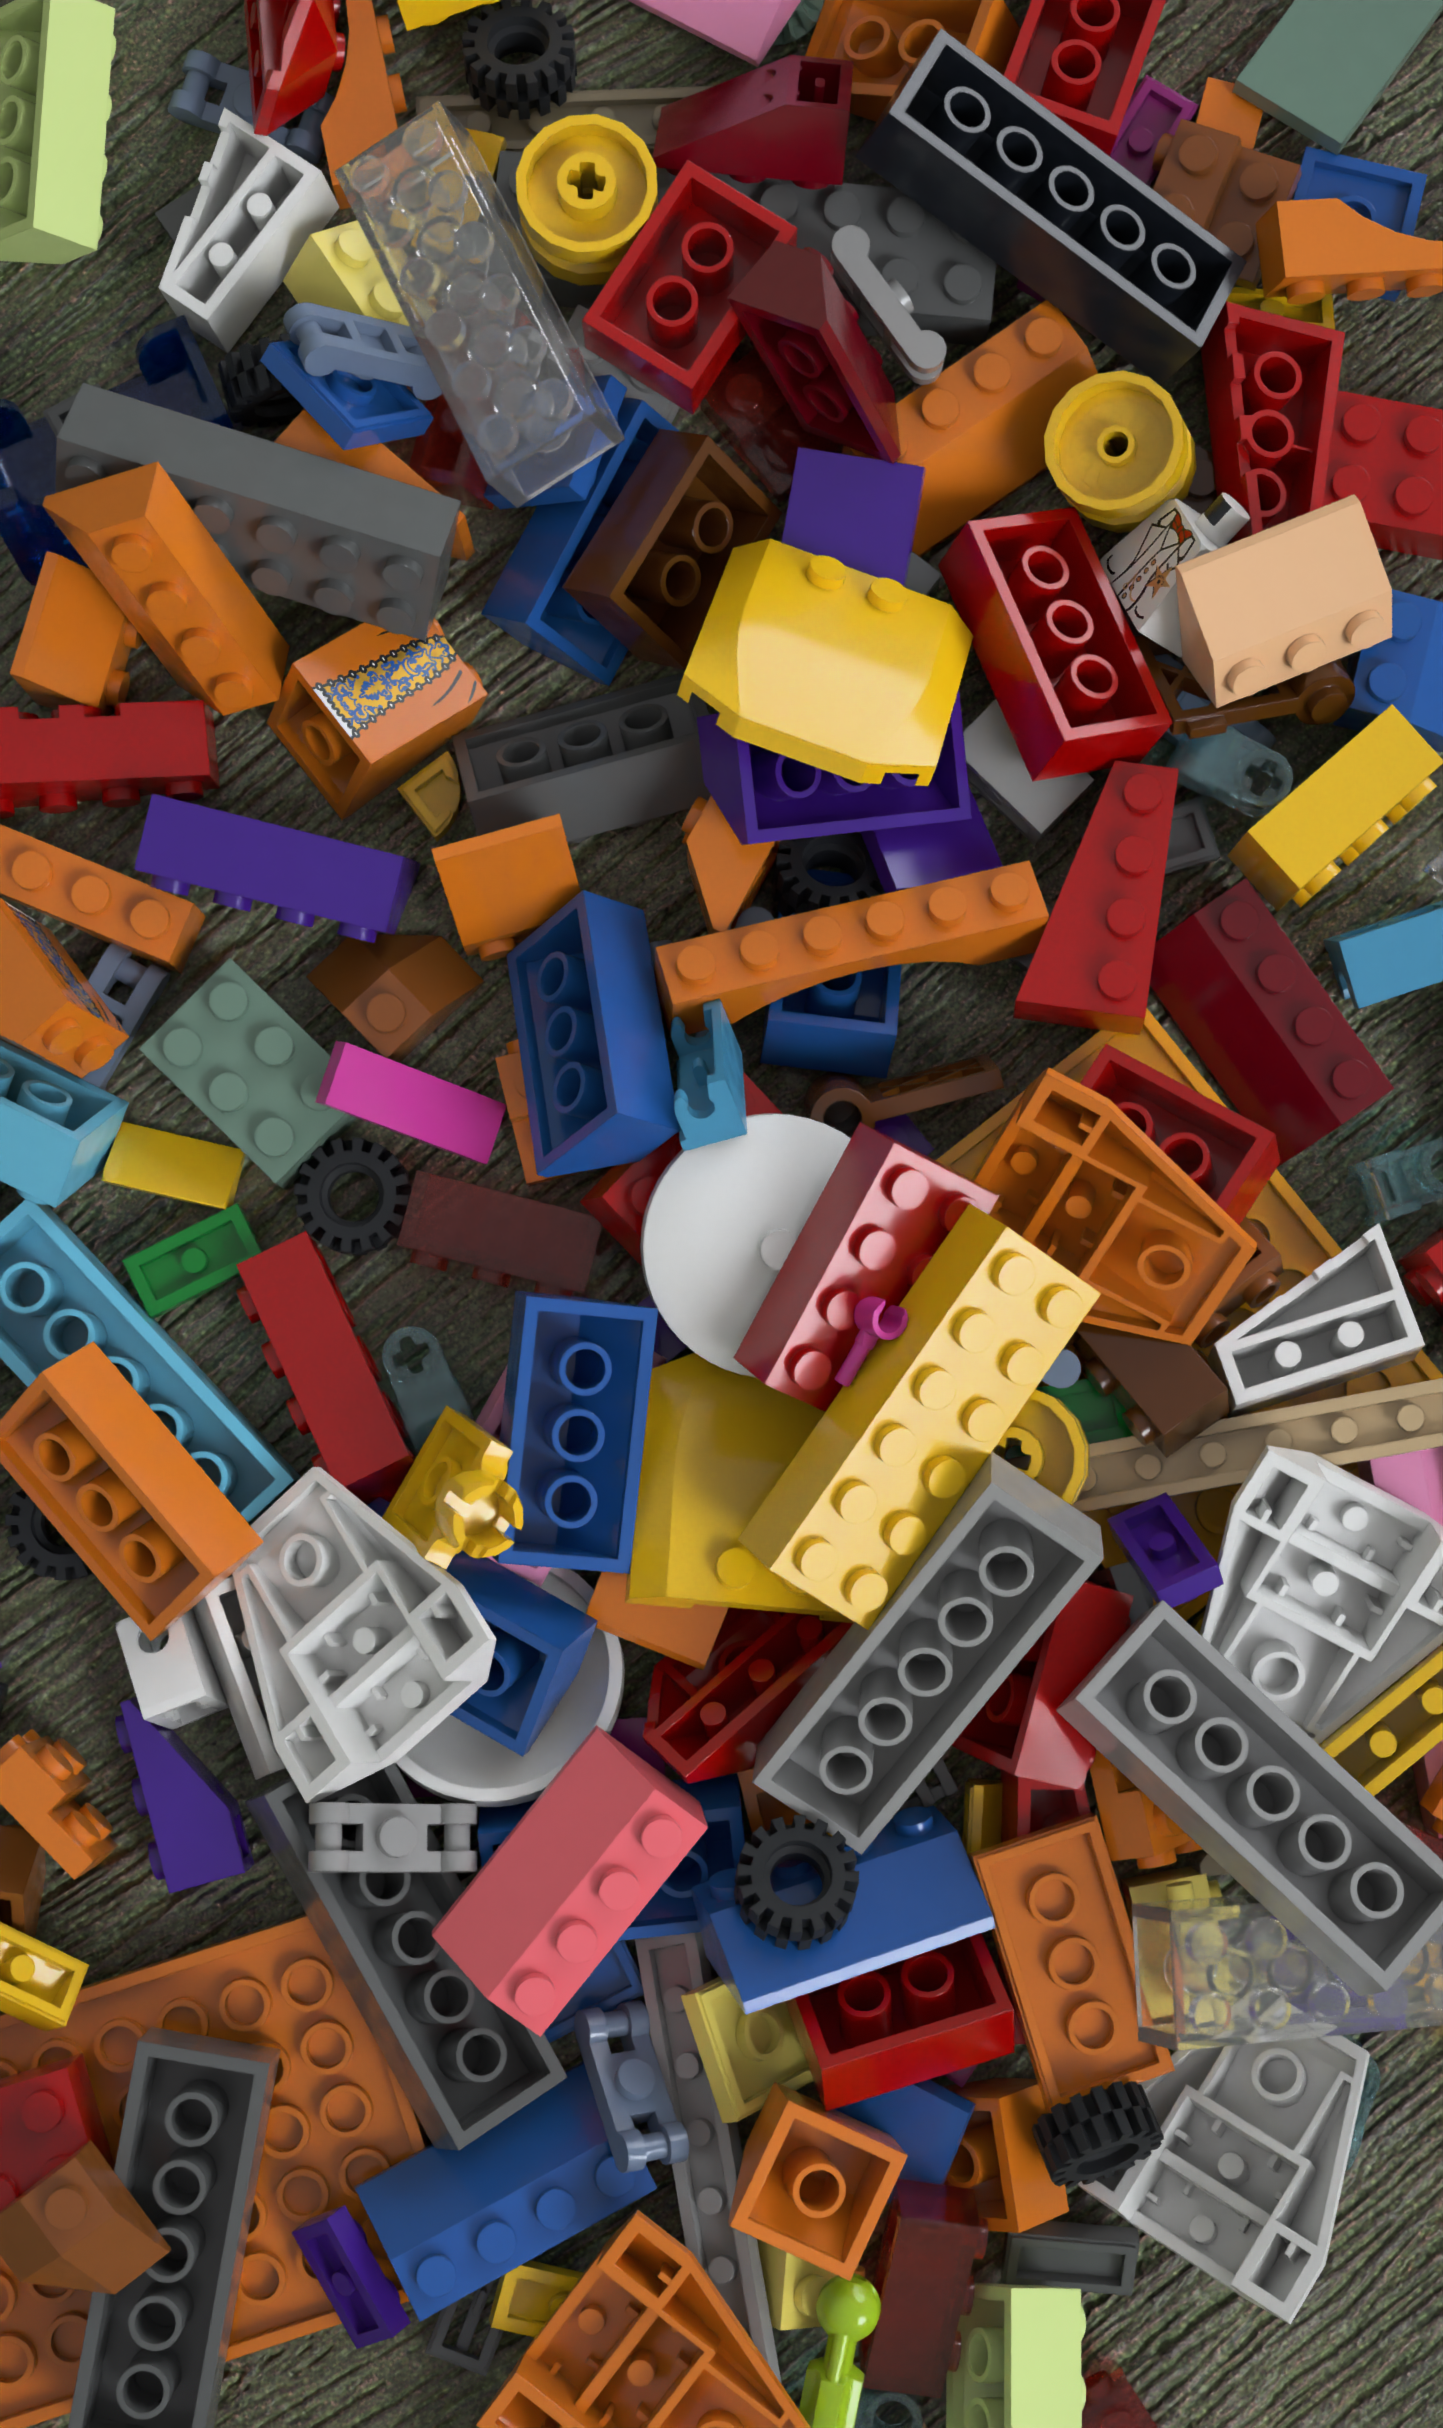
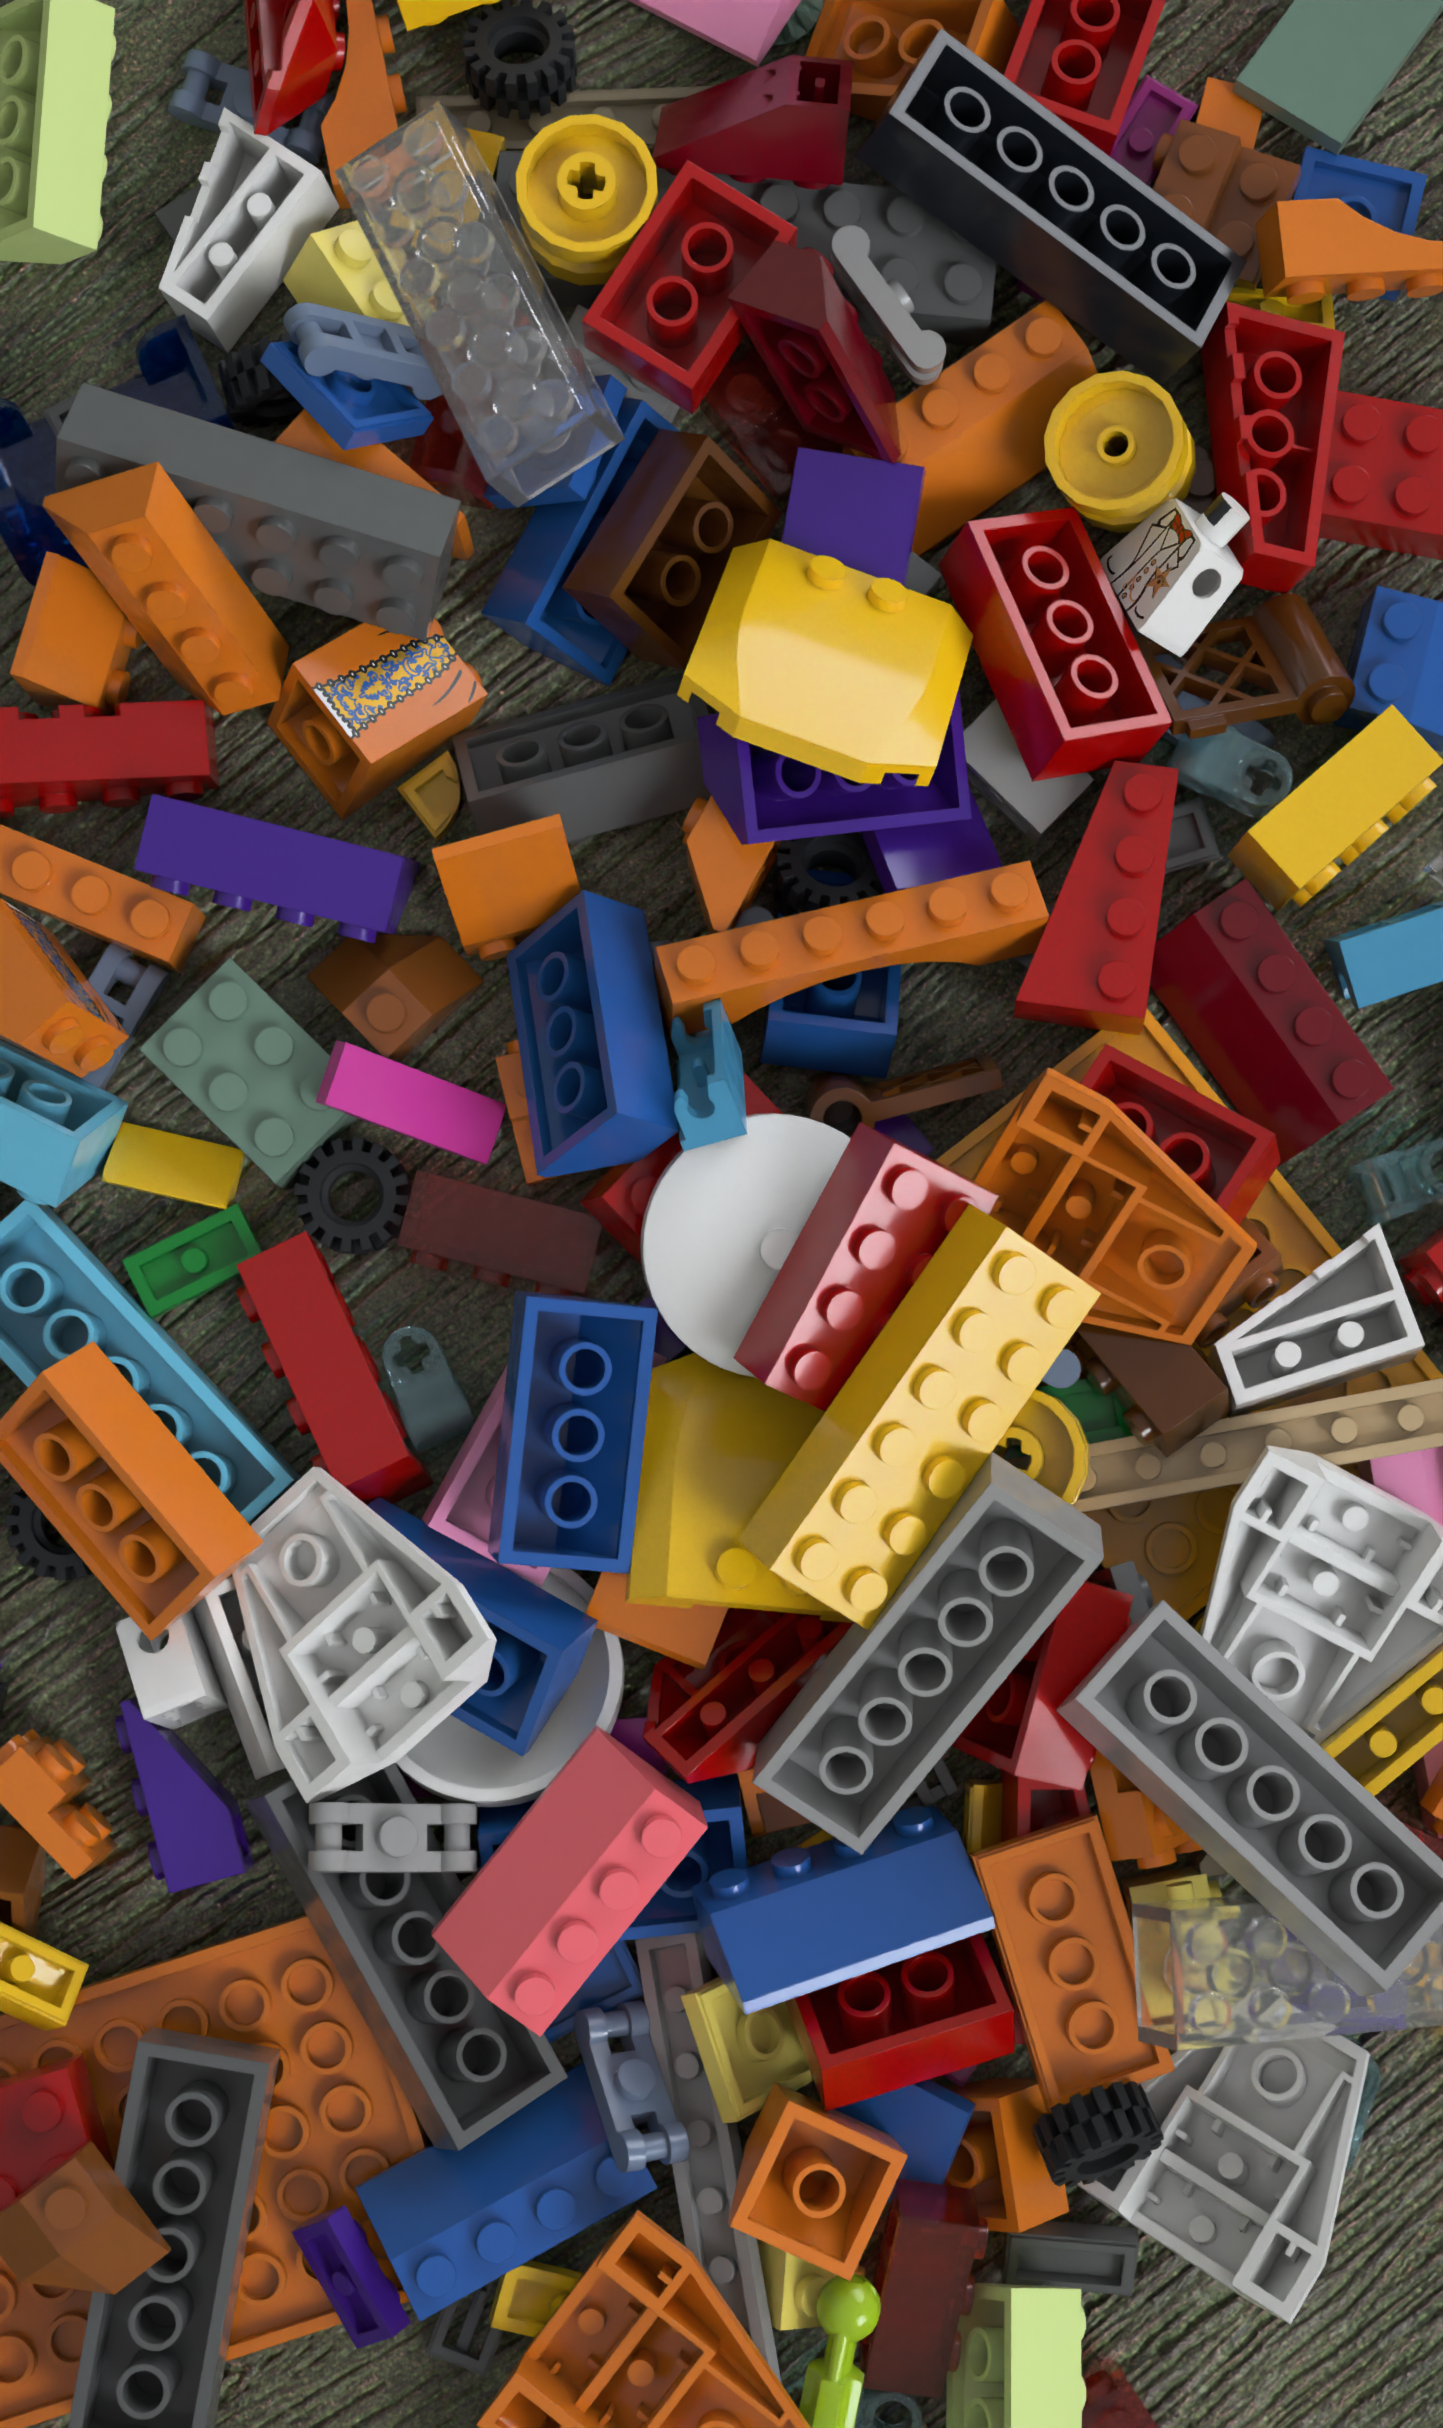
yellow plate [382,1405,523,1569] -> none
black tyre [734,1815,859,1950] -> none
dark pink hand [834,1296,908,1387] -> none
dark purple plate [1107,1492,1224,1608] -> none
light nougat slope [1175,494,1392,708] -> none

